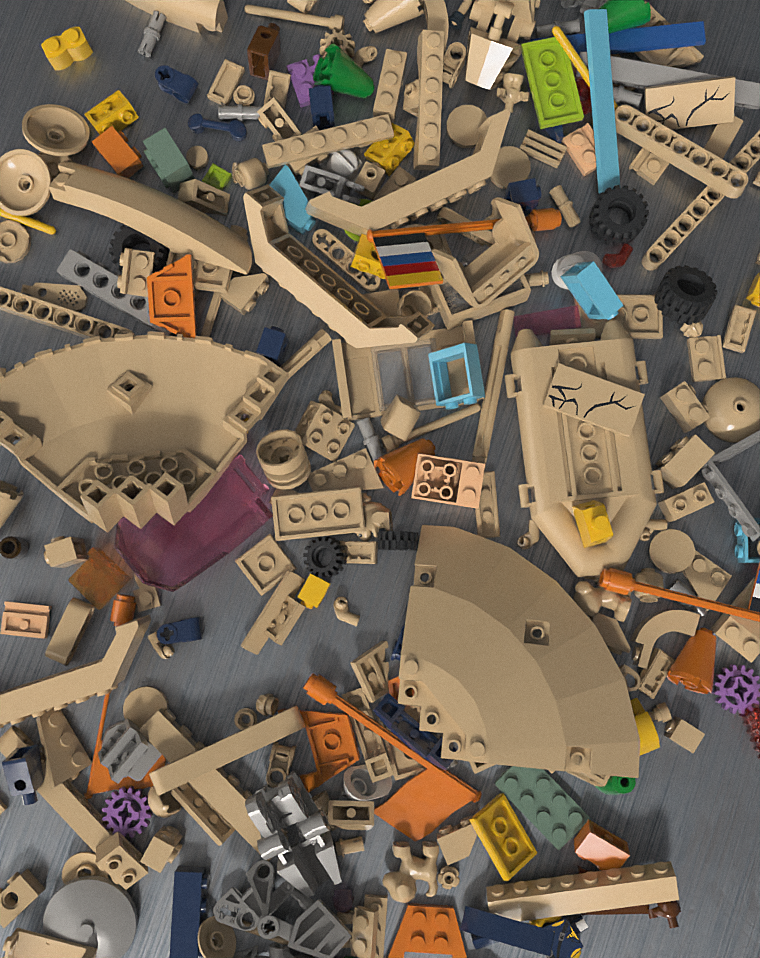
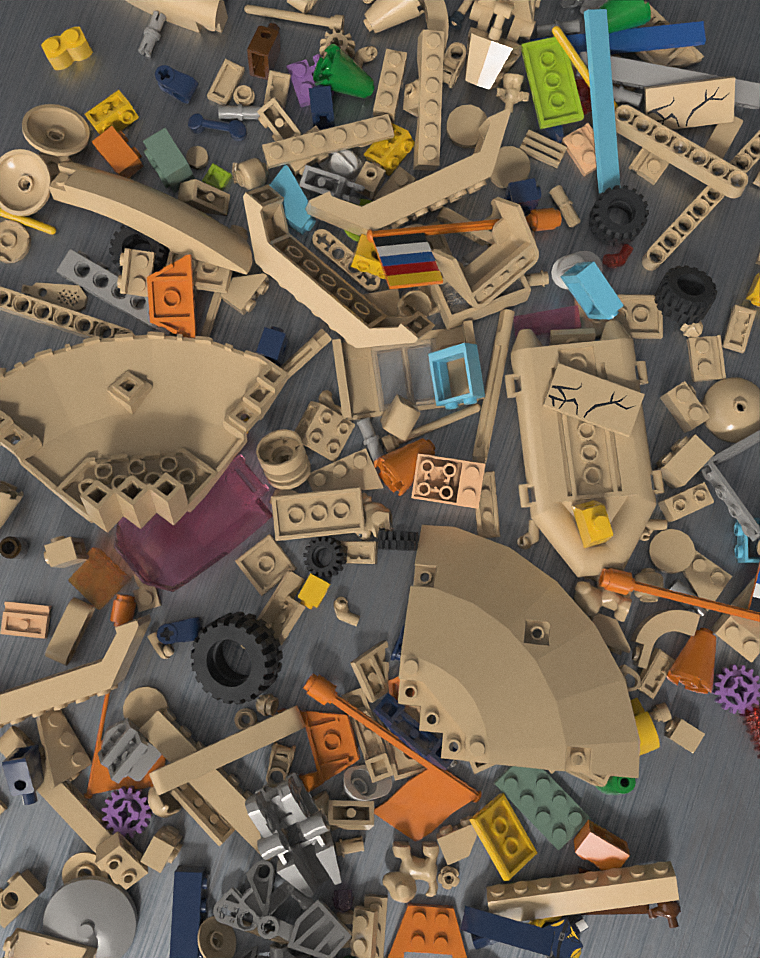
none -> black tyre [190,612,283,705]

